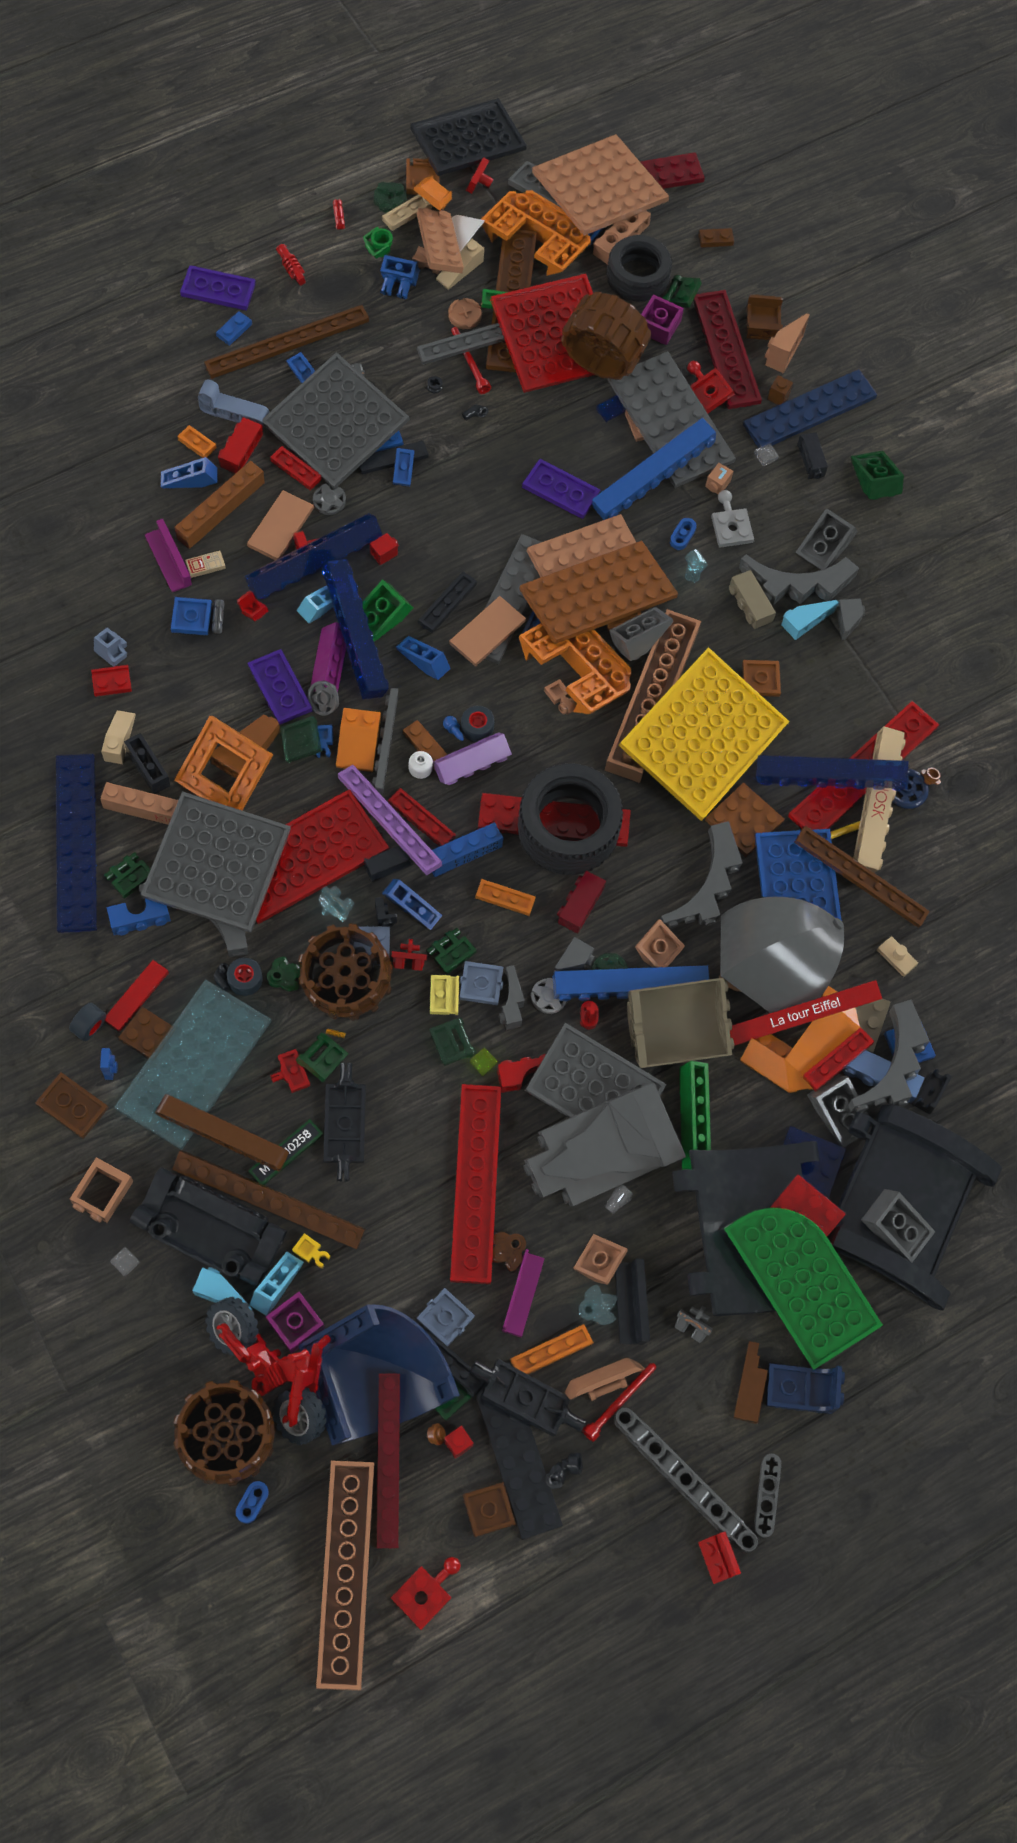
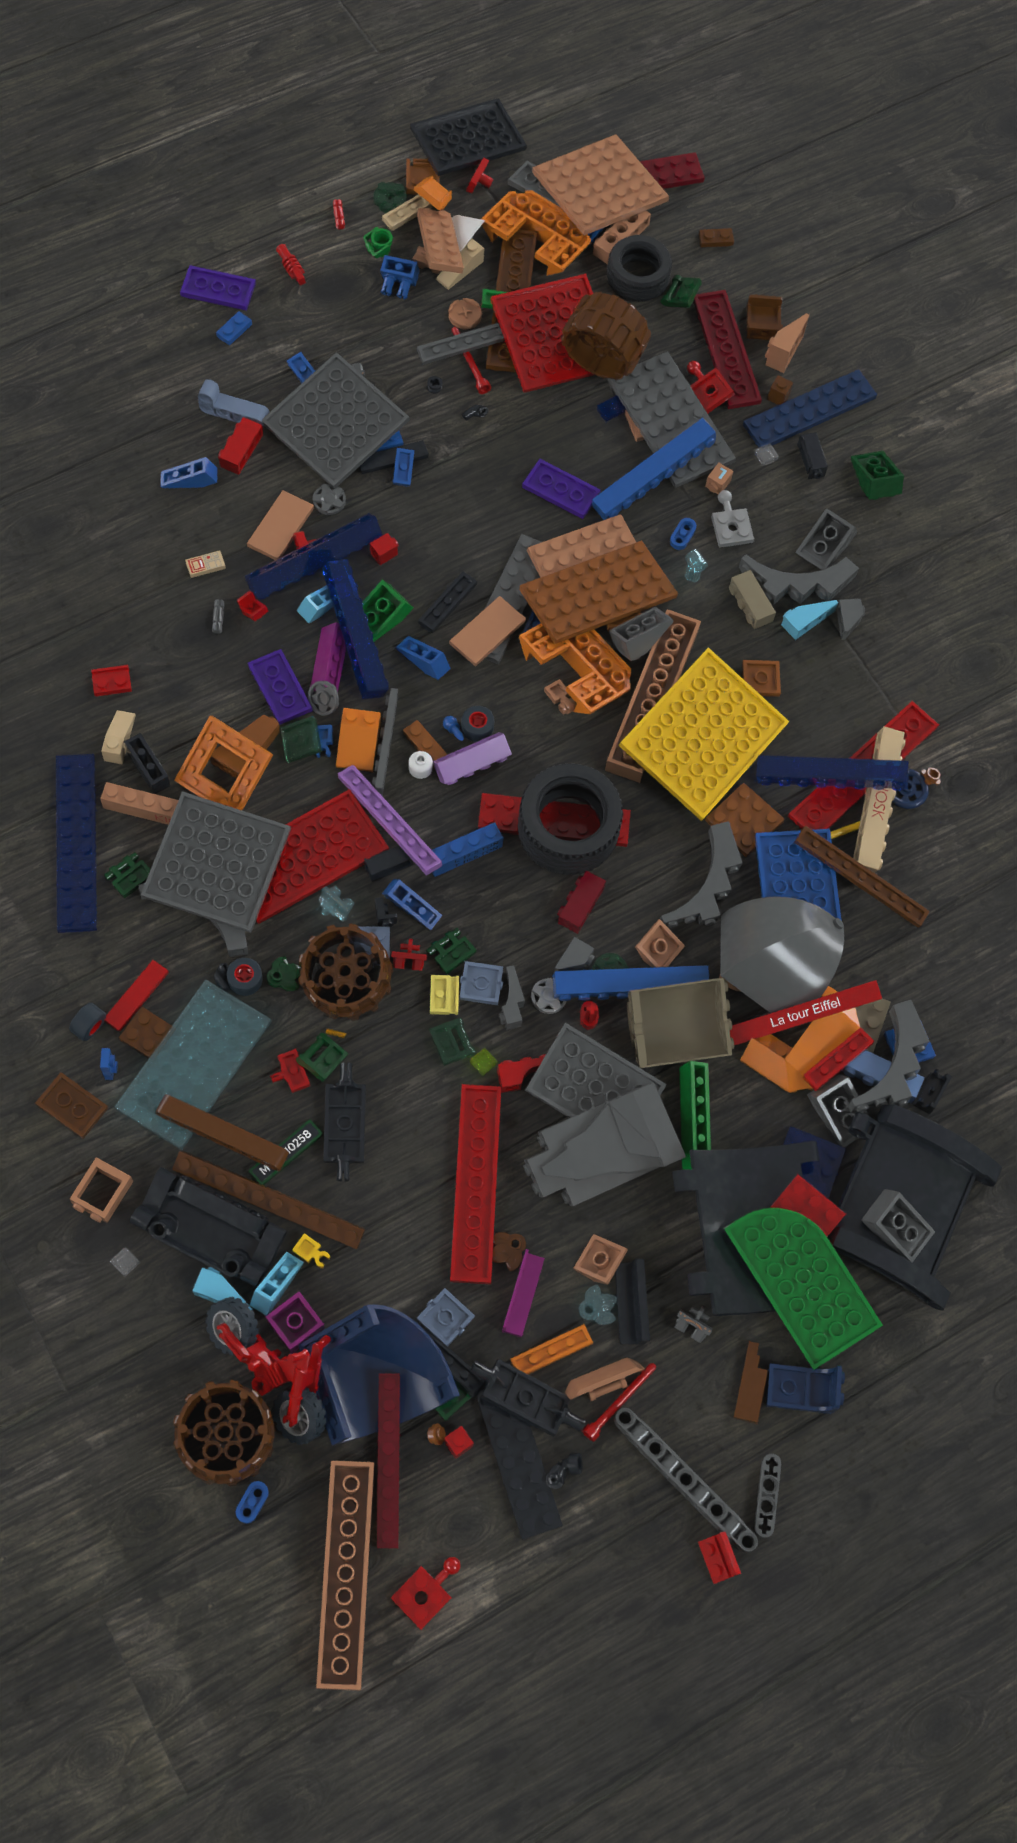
sand blue brick [94,628,127,667] -> none
blue arch [106,899,171,935] -> none
magenta panel [145,519,192,592] -> none
blue plate [171,597,212,635] -> none
dark orange brick [175,461,265,549] -> none
orange plate [178,425,216,458] -> none
reddish brown plate [204,305,369,379] -> none
red plate [270,446,322,490] -> none
red tile [388,788,456,847] -> none
reddish brown plate [462,1482,516,1538] -> none
orange plate [475,879,536,916] -> none
clear cone [604,1184,633,1214] -> none
magenta brick [641,295,684,345] -> none
tan tile [877,936,918,977] -> none

